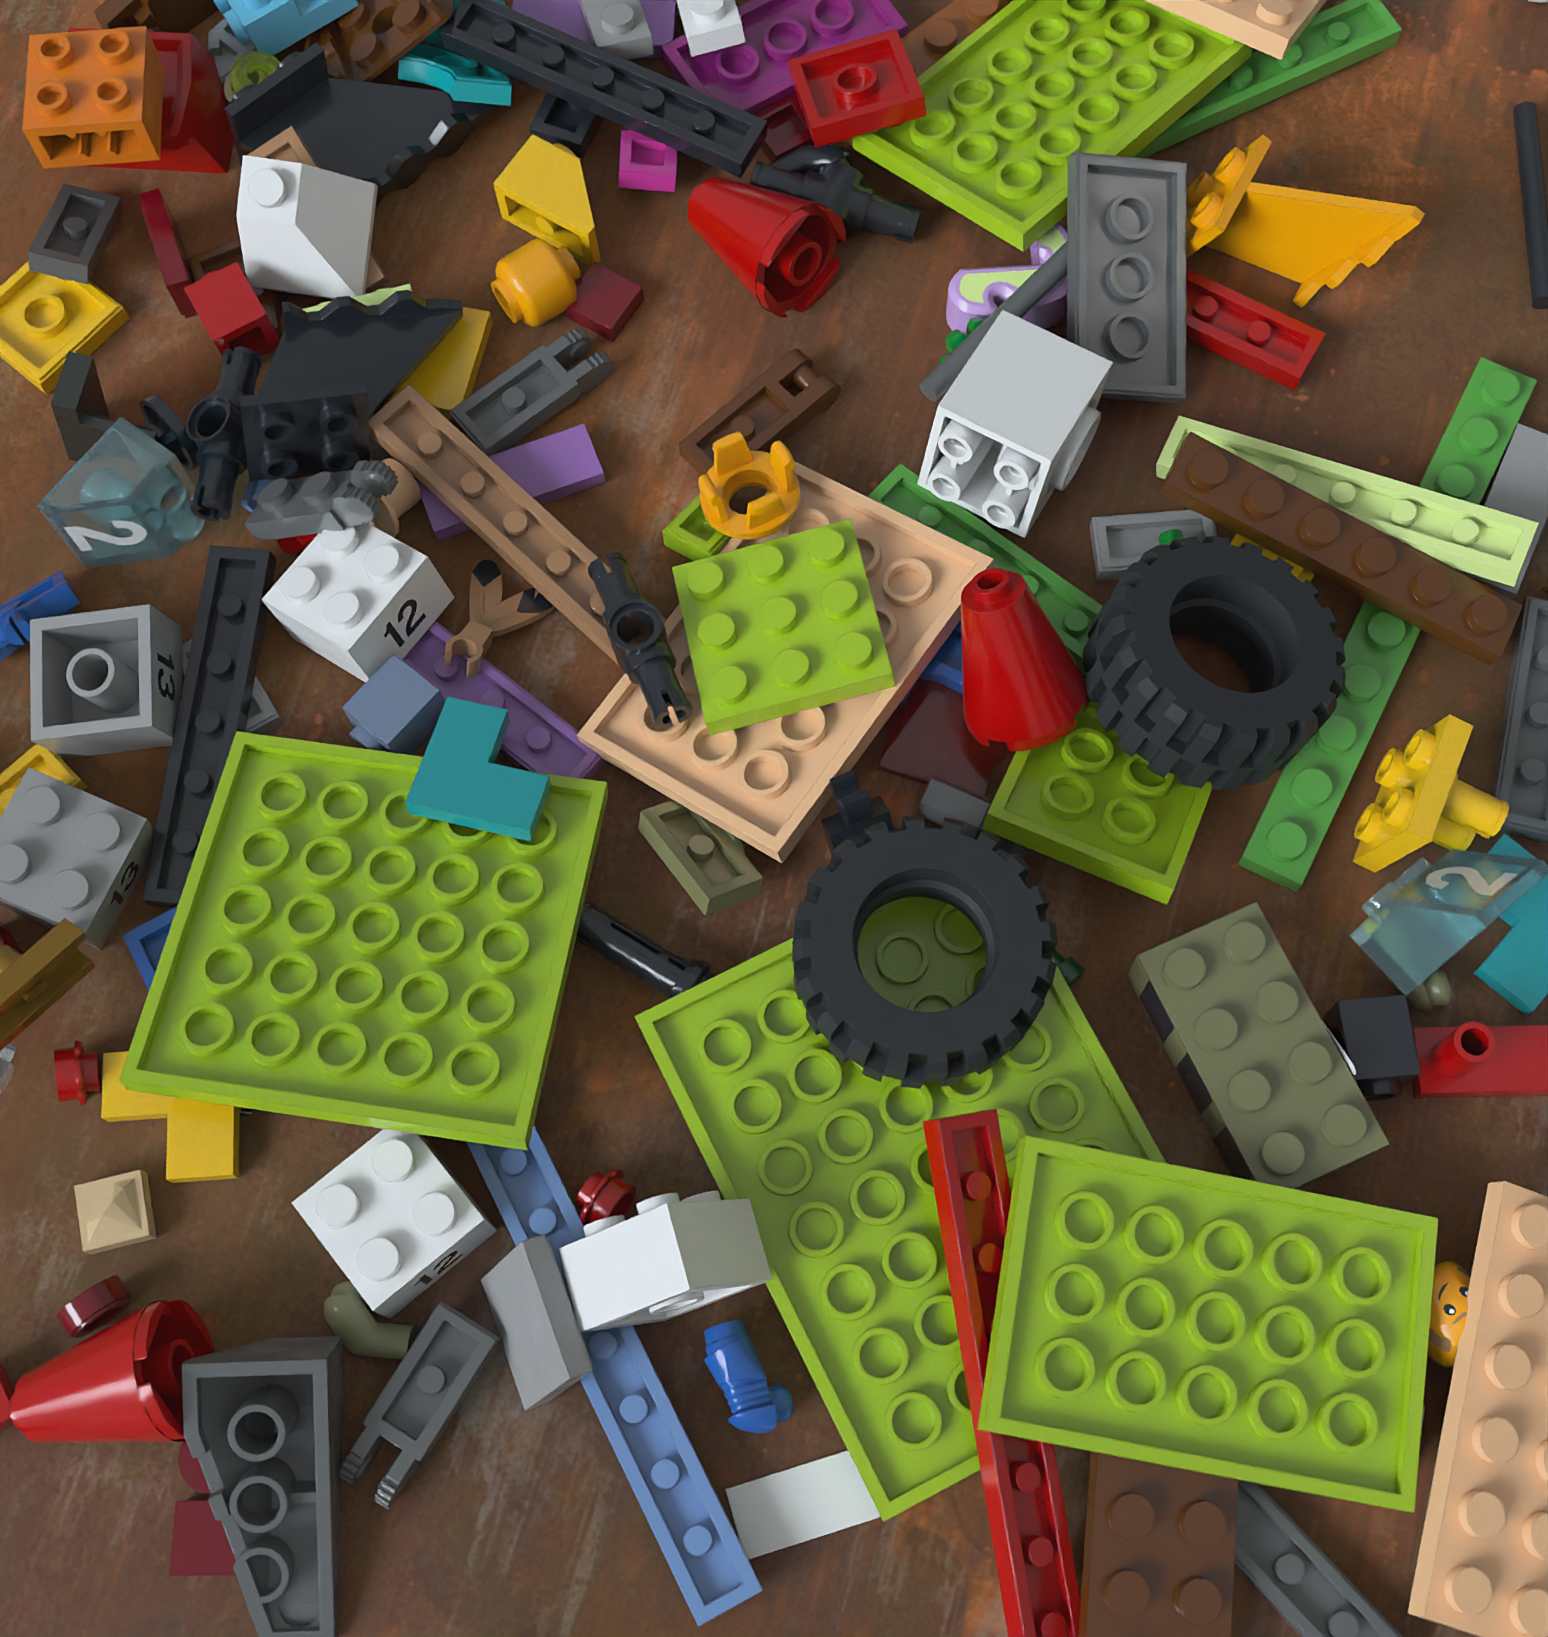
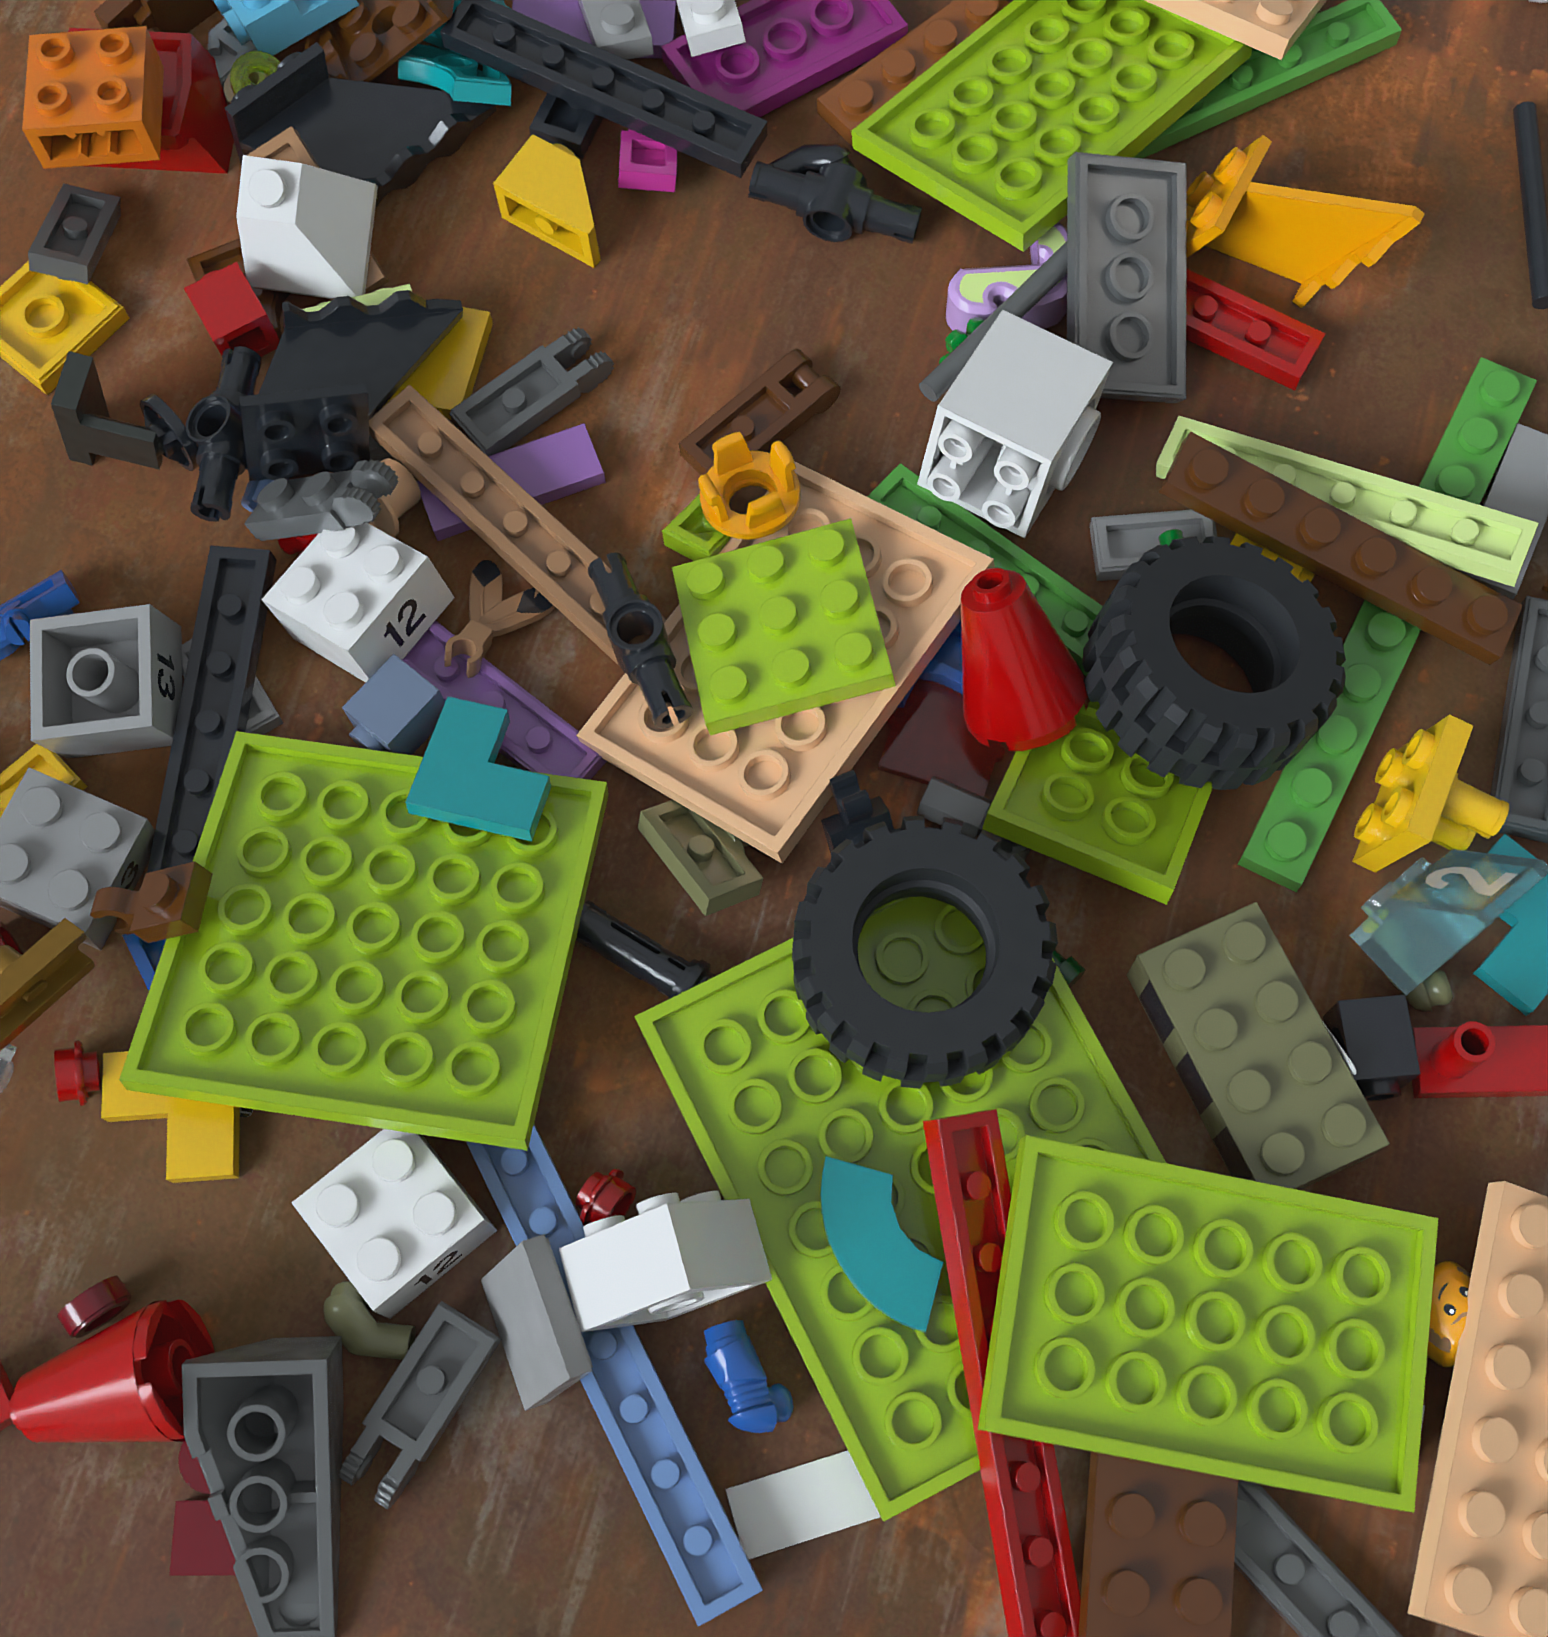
clear light blue slope [36,417,205,568] -> none
tan tile [74,1170,157,1254] -> none
dark red tile [139,188,198,319] -> none
light orange head [491,239,581,327] -> none
dark red tile [564,262,644,342] -> none
red cone [688,176,846,318] -> none
dark red tile [752,92,814,162] -> none
red plate [787,29,927,148] -> none
none -> reddish brown plate [90,861,213,943]
none -> teal tile [820,1156,943,1333]

